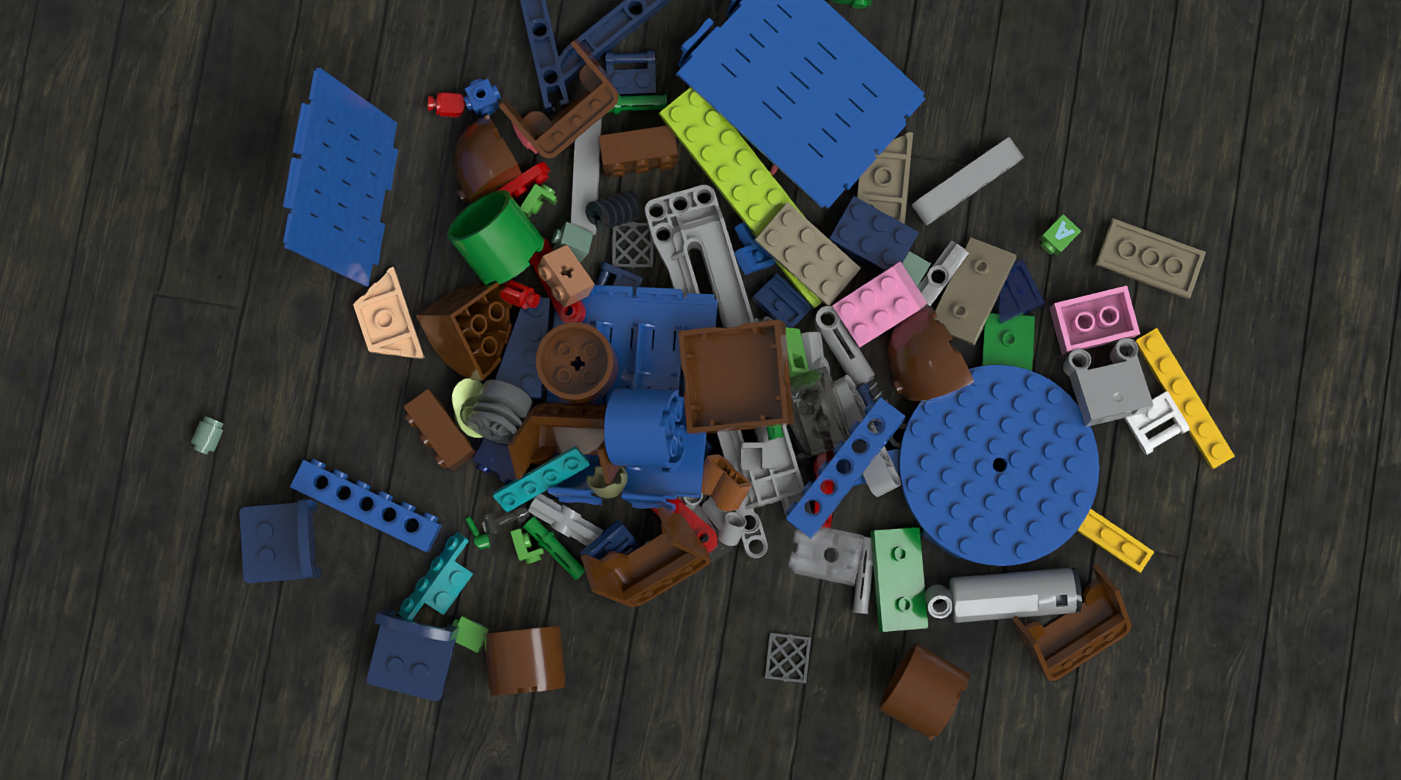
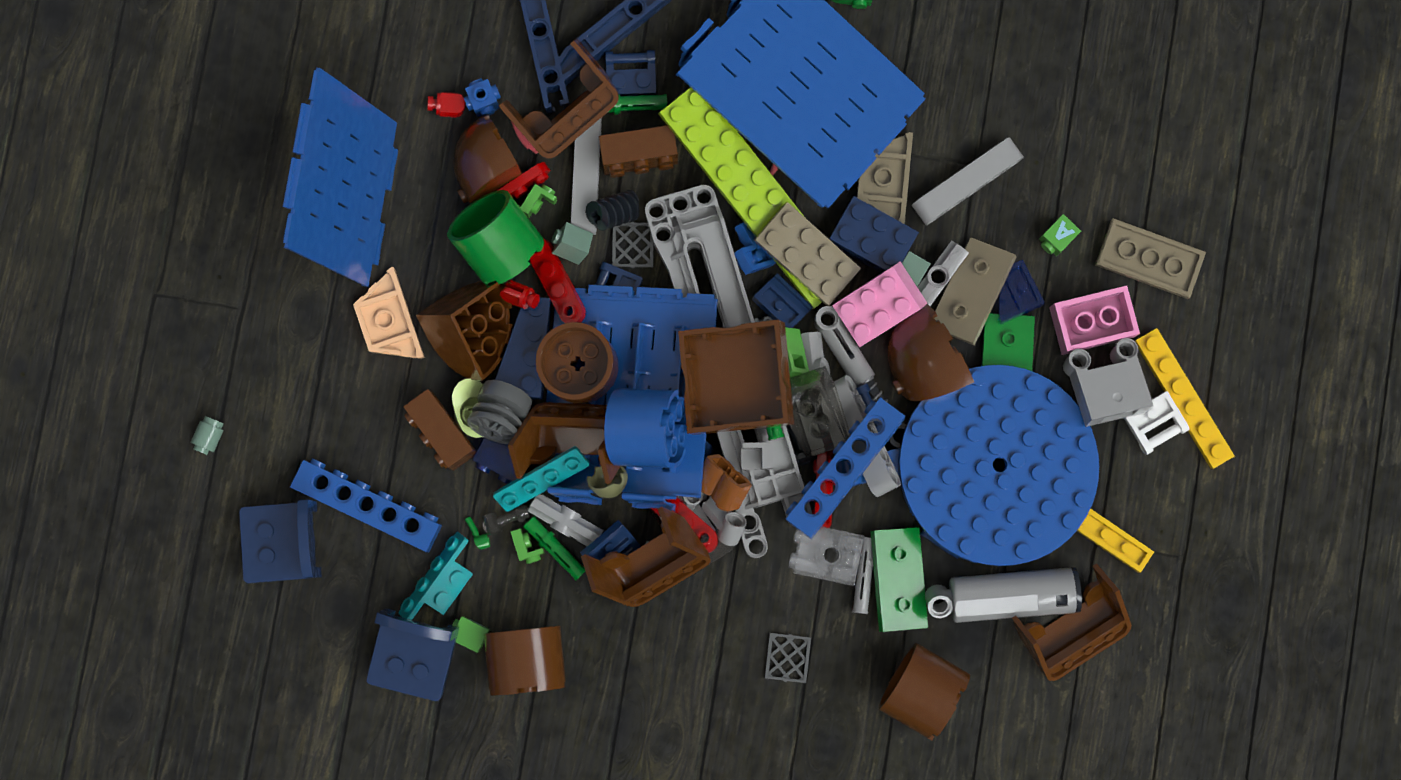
nougat brick [537,245,595,308] -> none

